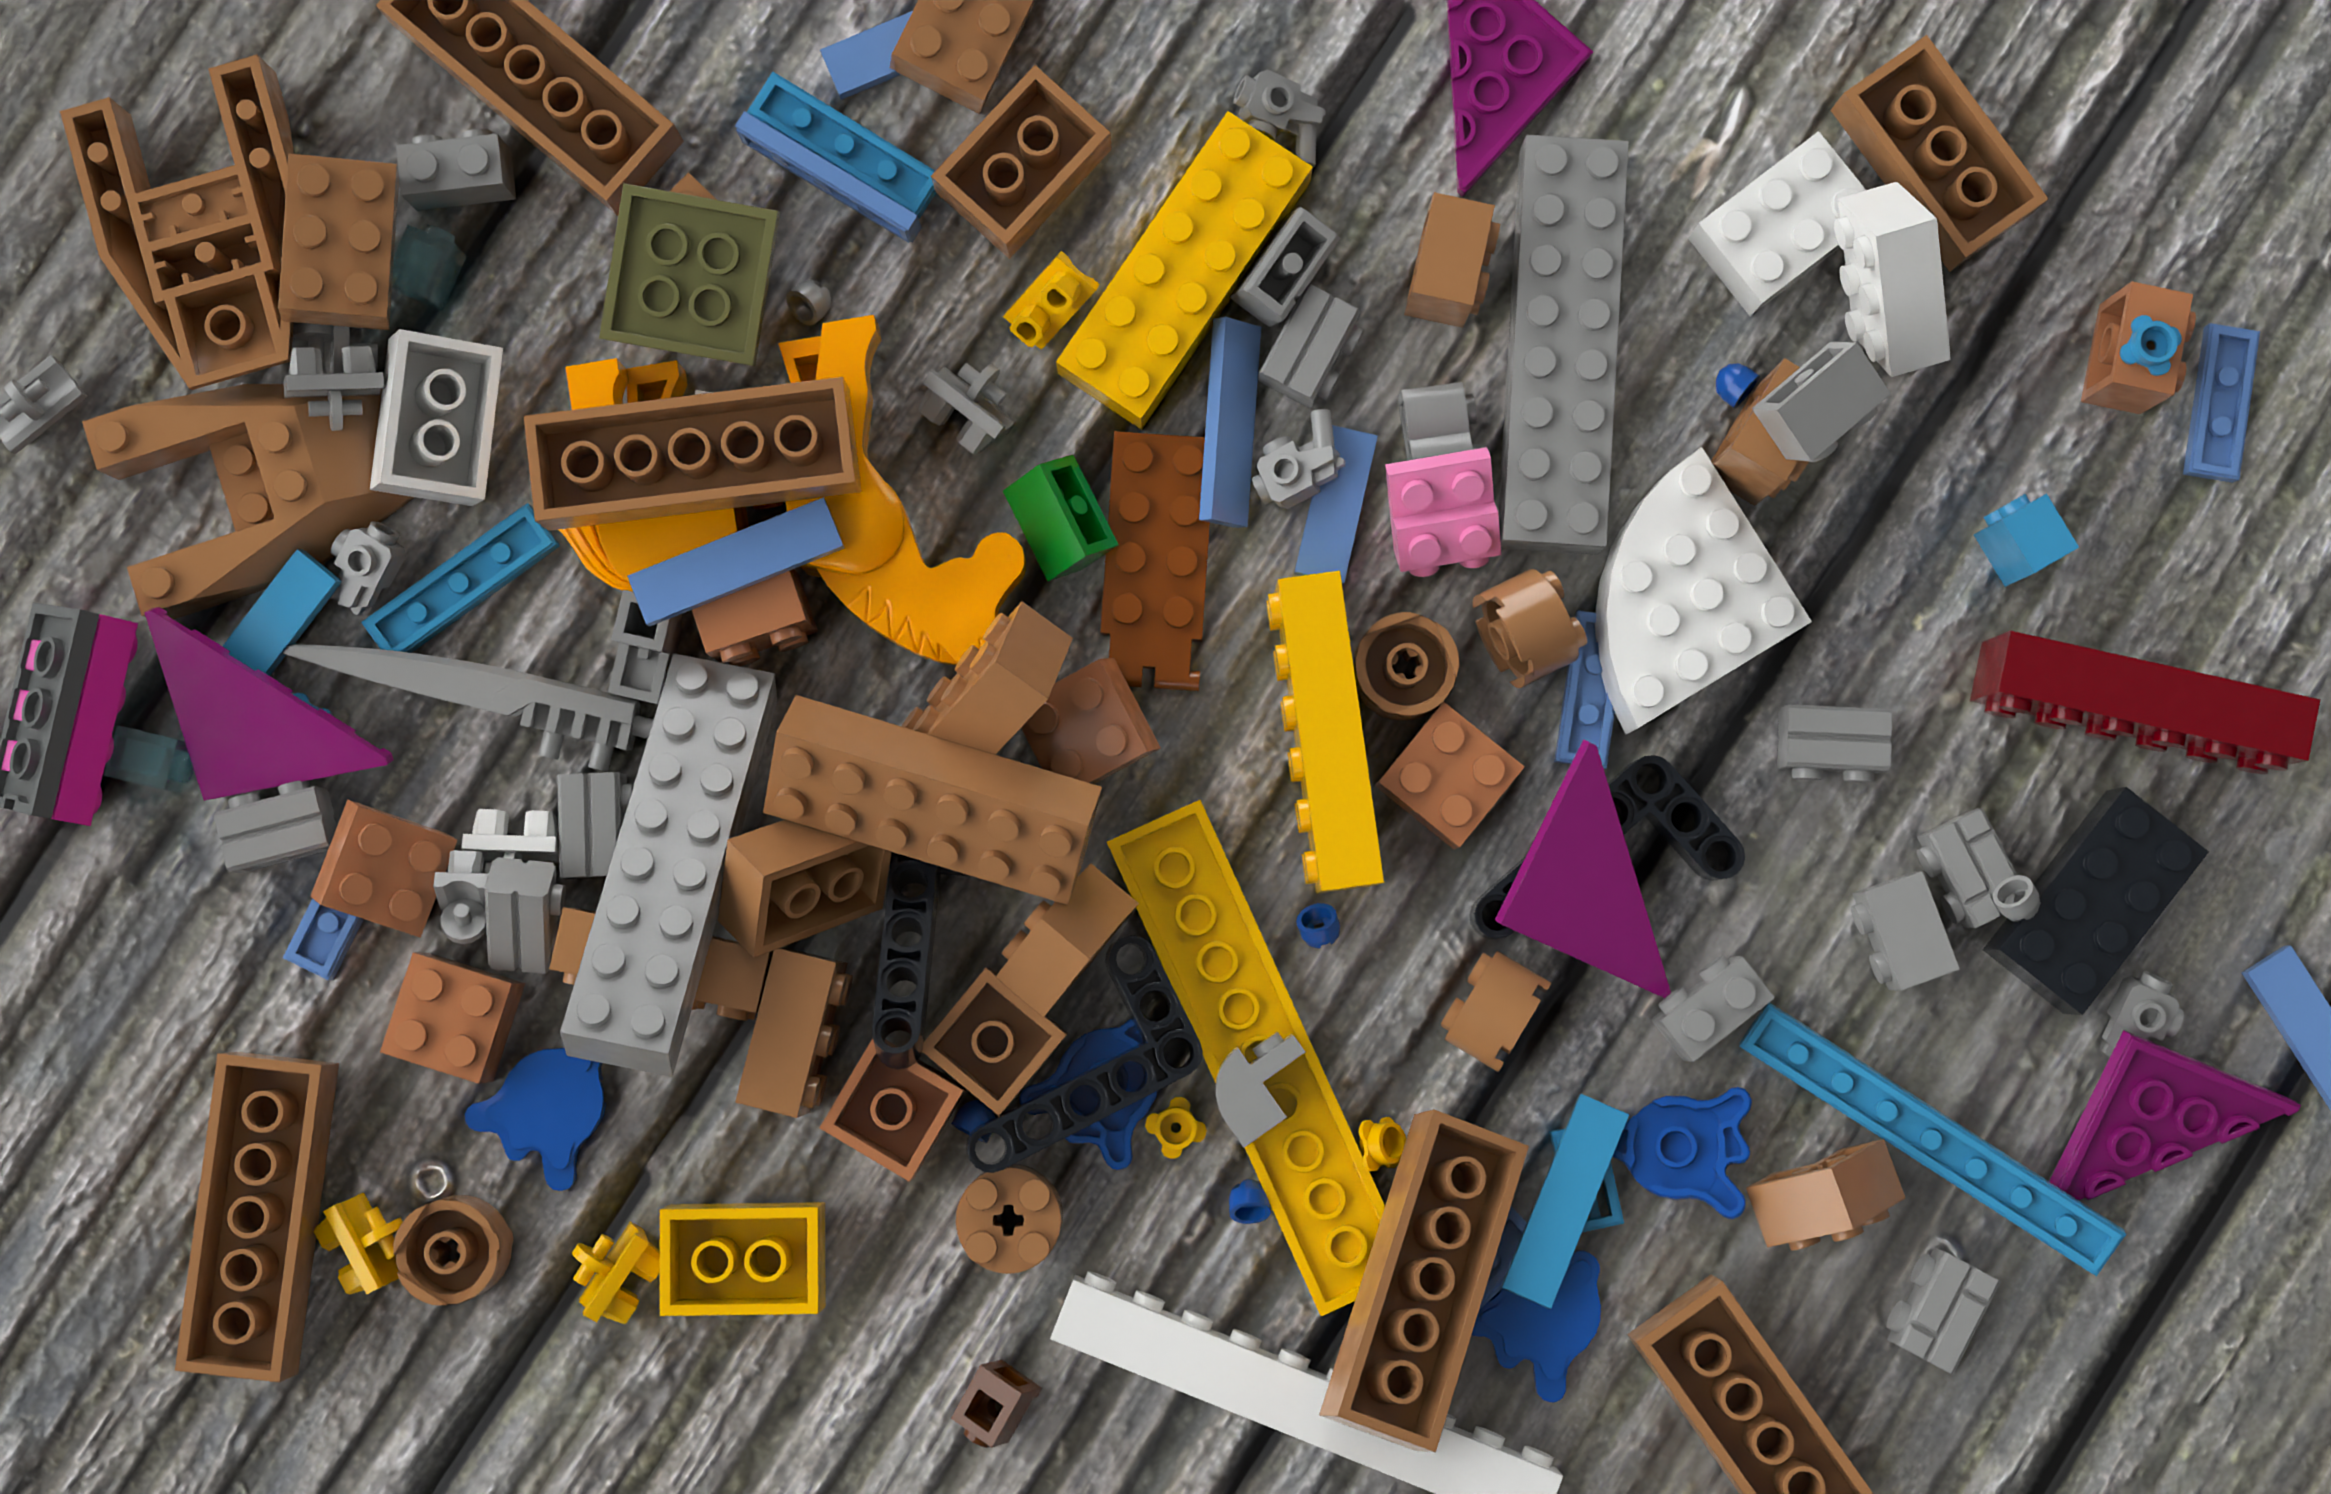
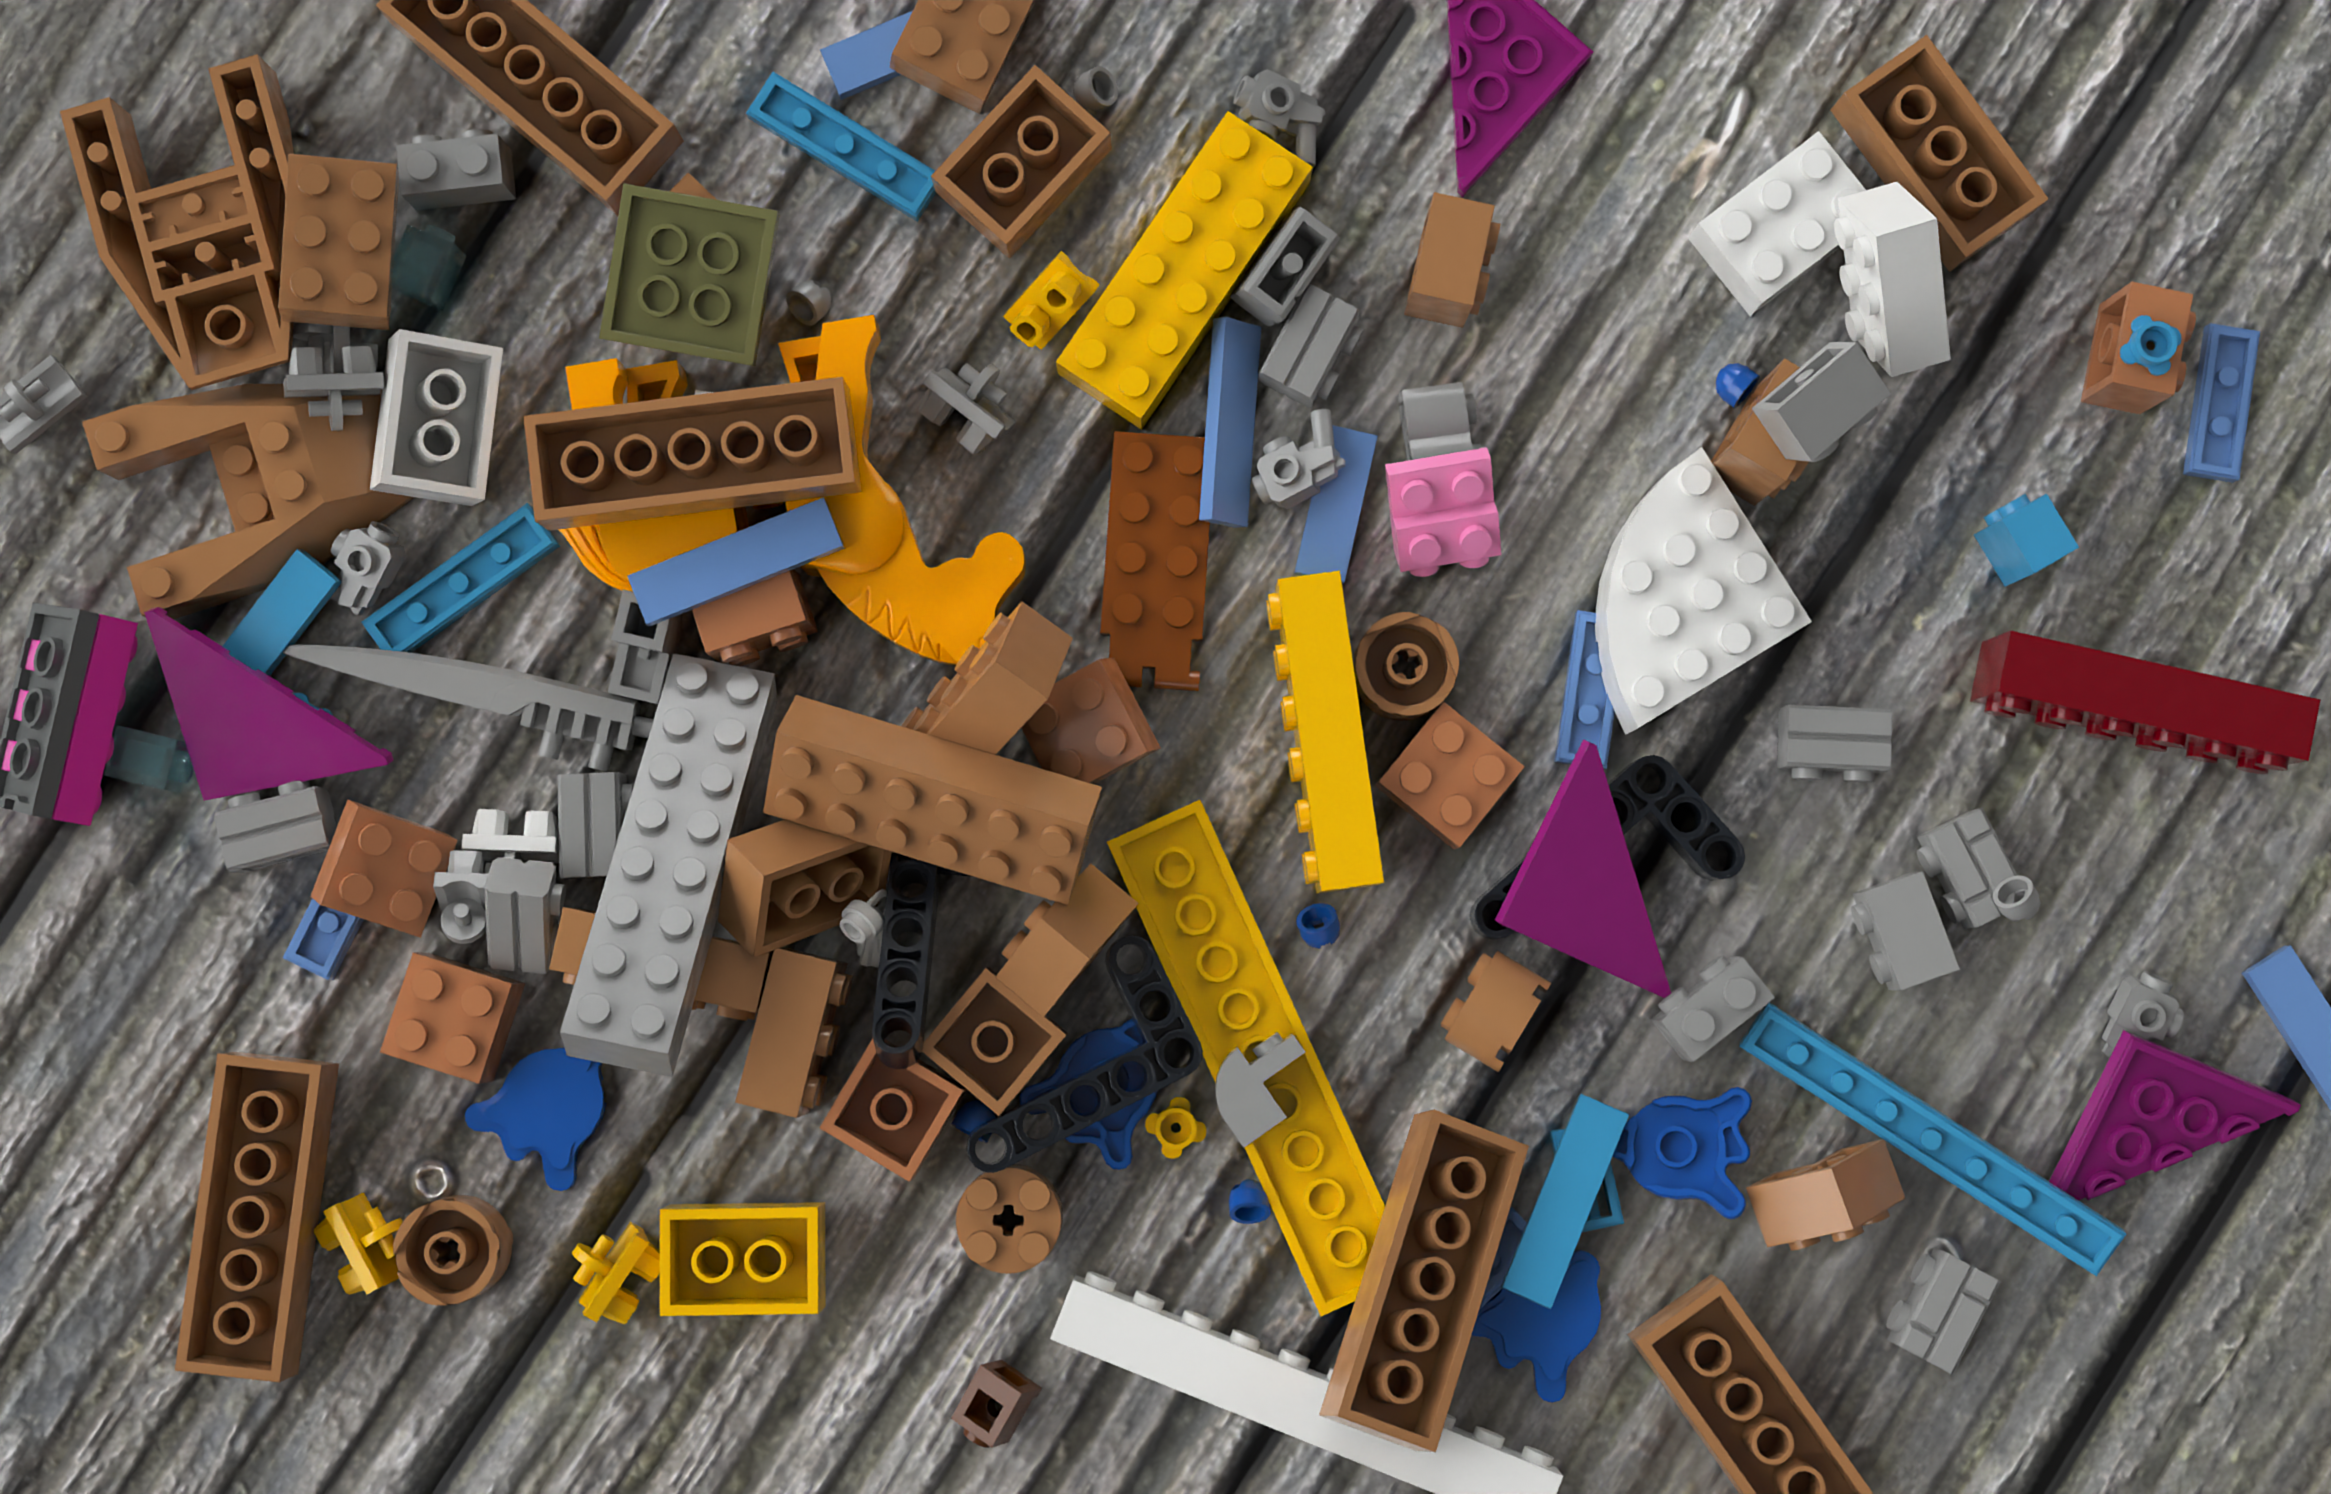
medium blue tile [735,111,922,243] -> none
green brick [1003,454,1119,581] -> none
yellow plate [1359,1117,1406,1172] -> none
medium nougat brick [1472,569,1587,688] -> none
light grey brick [1498,135,1629,555] -> none
black brick [1983,787,2209,1015] -> none
none -> white piece [840,889,887,968]
none -> light grey hinge [1073,66,1118,111]

